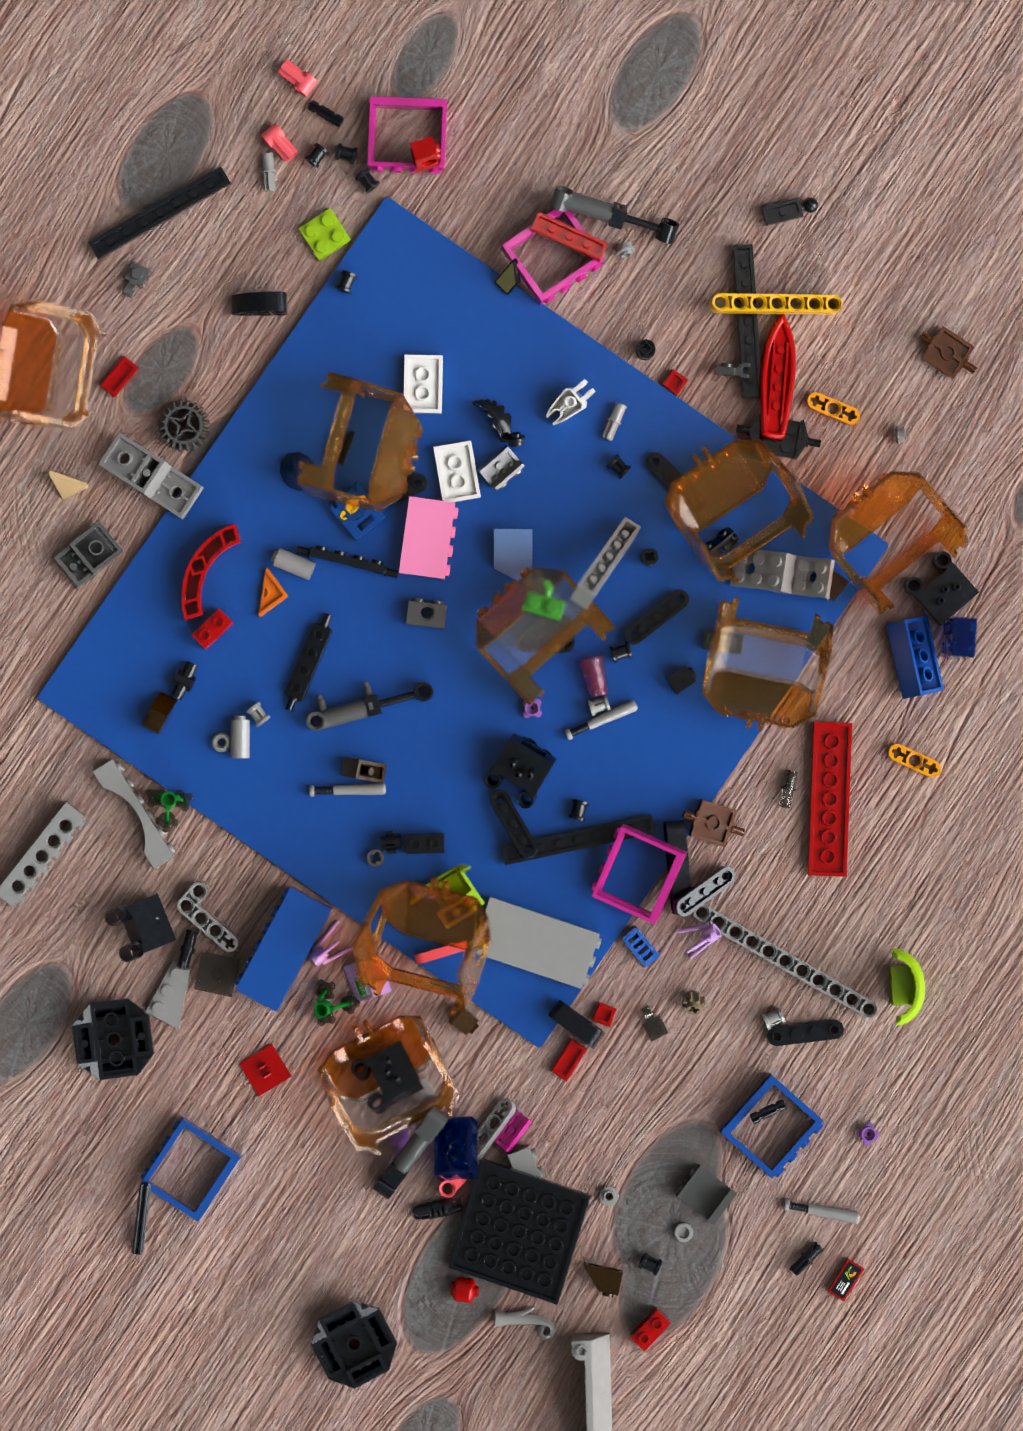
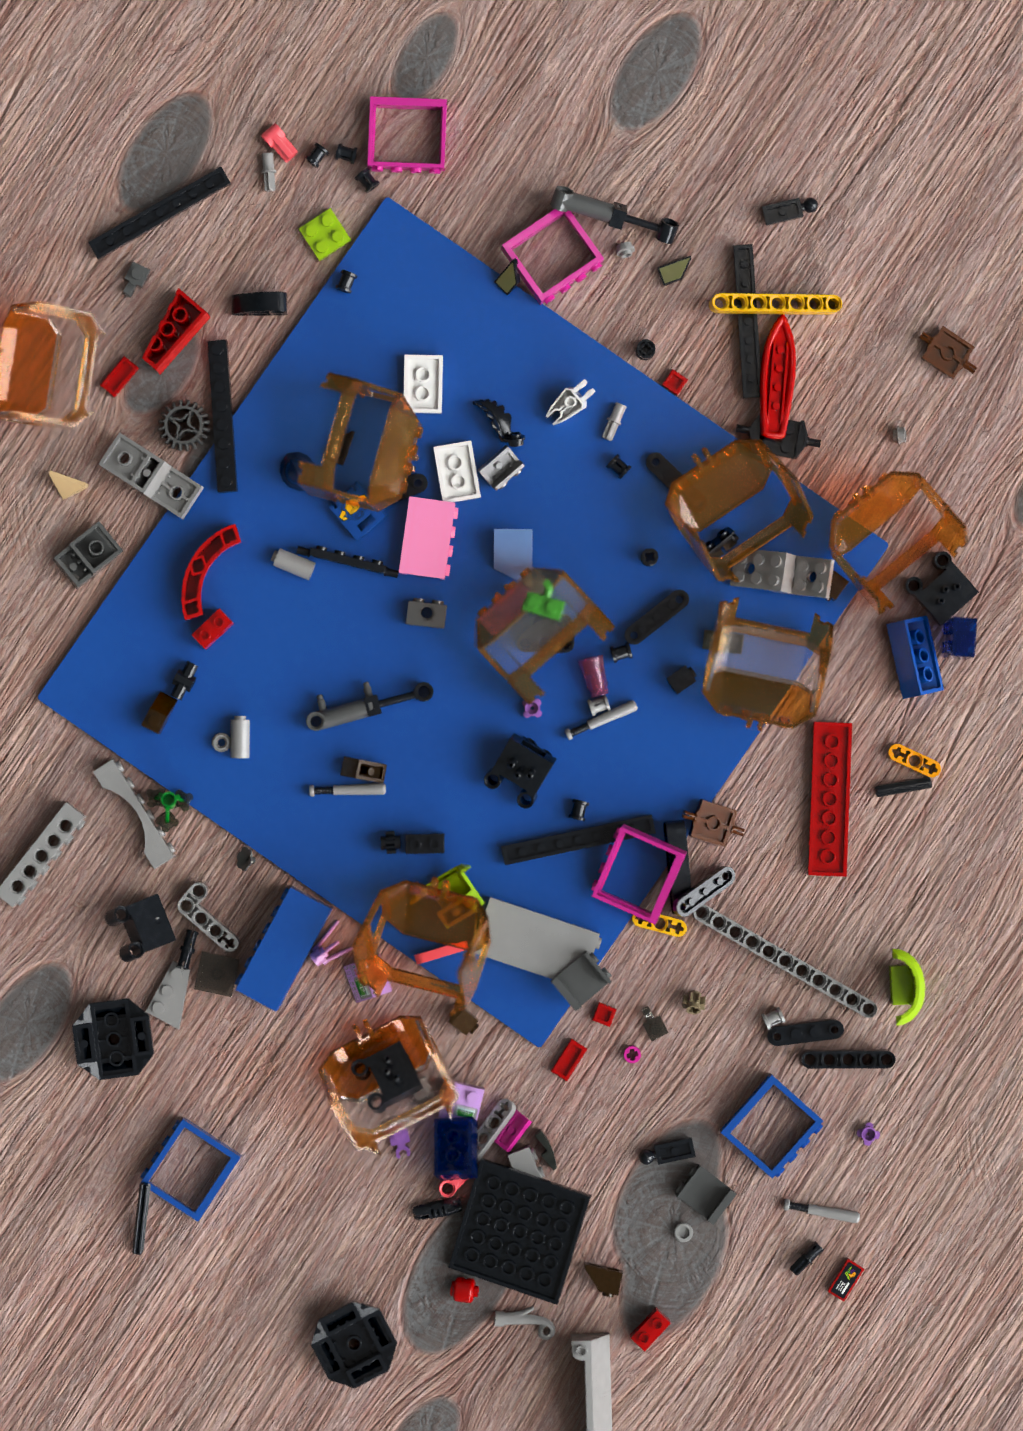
red piece [239,1044,292,1096] -> none
light grey bush [246,702,271,727] -> none
orange tile [258,568,289,617] -> none
coral piece [278,60,318,97] -> none
black plate [284,613,333,712] -> none
black axle [308,100,344,127] -> none
clear smoke plant [314,979,360,1026] -> none
dark grey bush [367,849,384,866] -> none
dark grey piece [373,1106,450,1200] -> none
red brick [410,136,441,172] -> none
black plate [490,790,538,859] -> none
red tile [530,212,608,262] -> none
black beam [548,1000,606,1049] -> none
light grey brick [570,517,641,609] -> none
light grey plate [599,1186,619,1206] -> none
blue slope [621,926,660,968] -> none
black bush [638,1252,662,1276] -> none
lavender plant [677,922,721,959] -> none
dark grey plate [715,362,751,379] -> none
black axle [750,1099,787,1124] -> none
clear smoke axle [779,770,798,809] -> none
light orange beam [807,392,860,425] -> none
none -> red wedge [142,288,210,375]
none -> black plate [207,340,238,493]
none -> dark grey plant [237,847,255,871]
none -> lavender slope [438,1079,485,1126]
none -> pearl dark grey slope [535,1129,557,1170]
none -> dark grey panel [551,951,612,1011]
none -> dark pink bush [624,1046,641,1063]
none -> yellow beam [632,914,687,937]
none -> black plate [639,1137,696,1165]
none -> olive tile [657,256,692,286]
none -> black beam [800,1050,896,1069]
none -> black axle [875,777,932,797]

